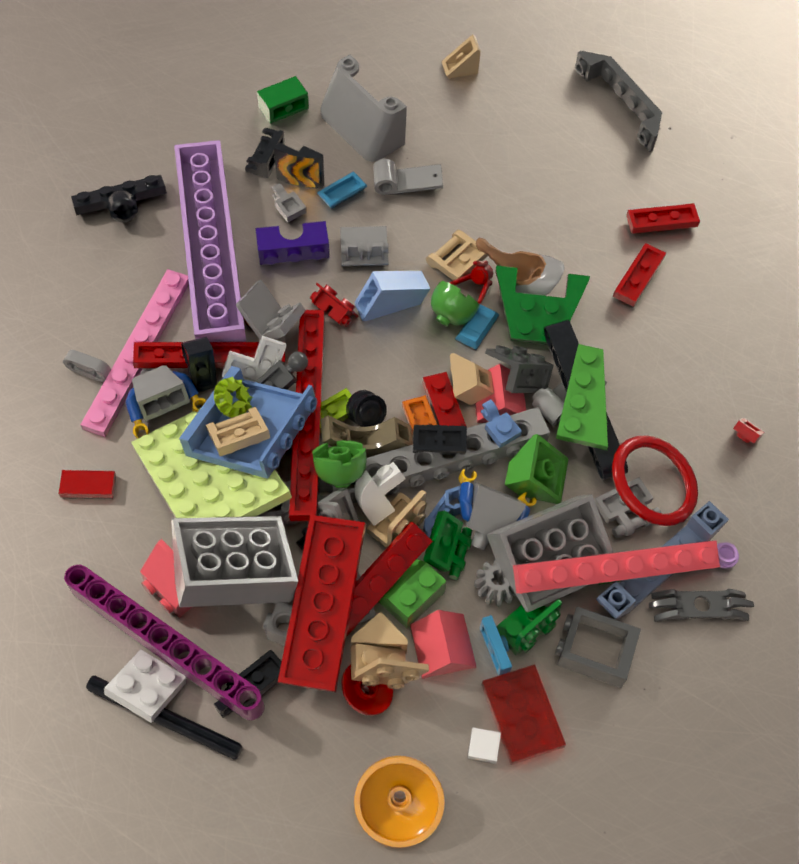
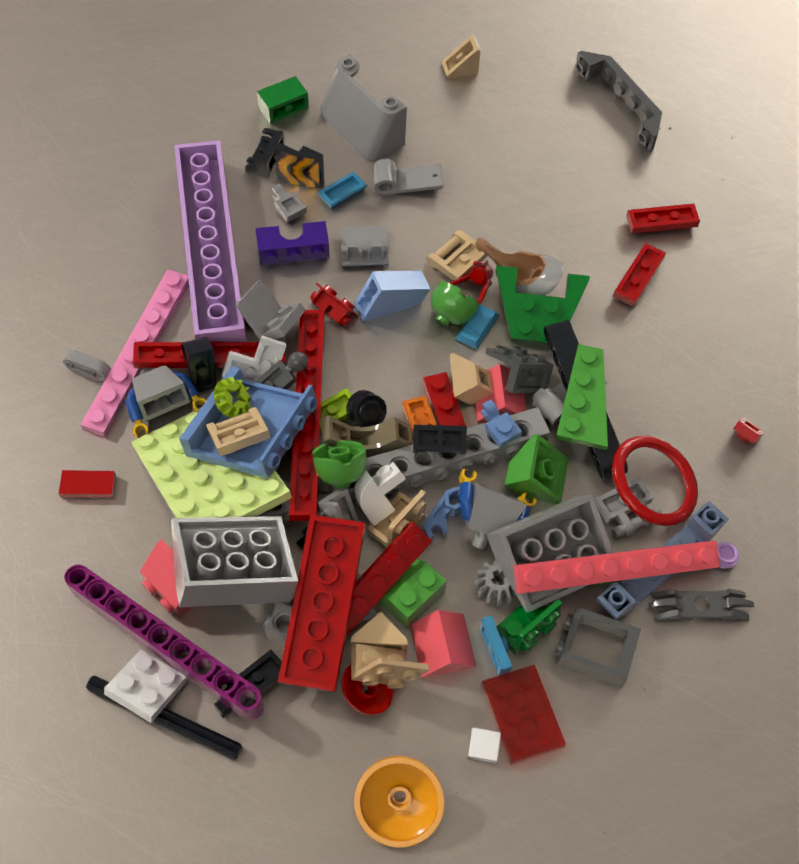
black plate [71,175,167,222] -> none
green plate [423,510,473,580] -> none

